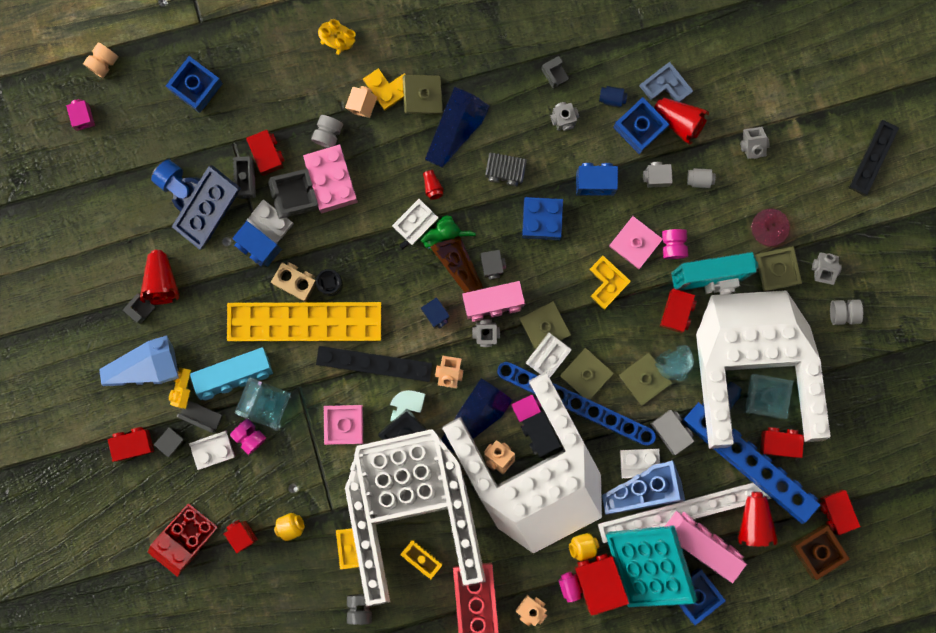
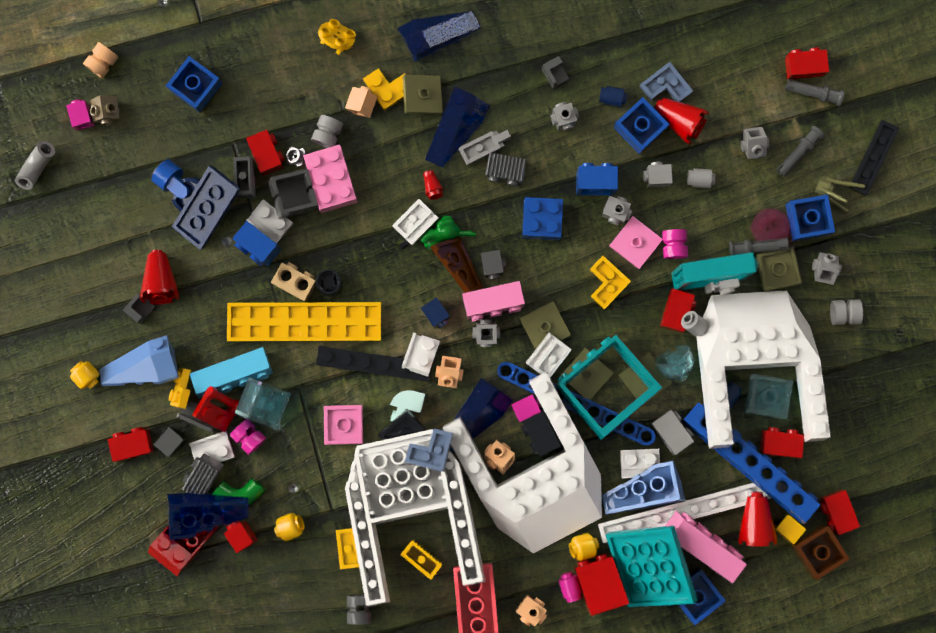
none -> light grey cylinder [15,141,55,190]
none -> yellow head [70,361,100,389]
none -> dark tan brick [90,95,120,126]
none -> clear blue wedge [167,493,249,540]
none -> dark grey brick [182,453,224,501]
none -> red plate [192,386,242,432]
none -> green cylinder [211,478,266,508]
none -> flat silver plate [286,147,306,167]
none -> clear blue wedge [397,11,481,62]
none -> white plate [402,333,440,376]
none -> sand blue plate [405,429,453,472]
none -> light grey hinge [458,130,511,166]
none -> teal window [556,335,662,440]
none -> light grey brick [601,196,632,225]
none -> light grey brick [681,311,708,336]
none -> dark grey pin [729,238,788,256]
none -> yellow panel [774,515,807,544]
none -> dark grey pin [776,126,825,177]
none -> red brick [785,48,829,80]
none -> dark grey pin [785,79,845,107]
none -> blue brick [785,195,835,242]
none -> olive plant [815,177,866,213]

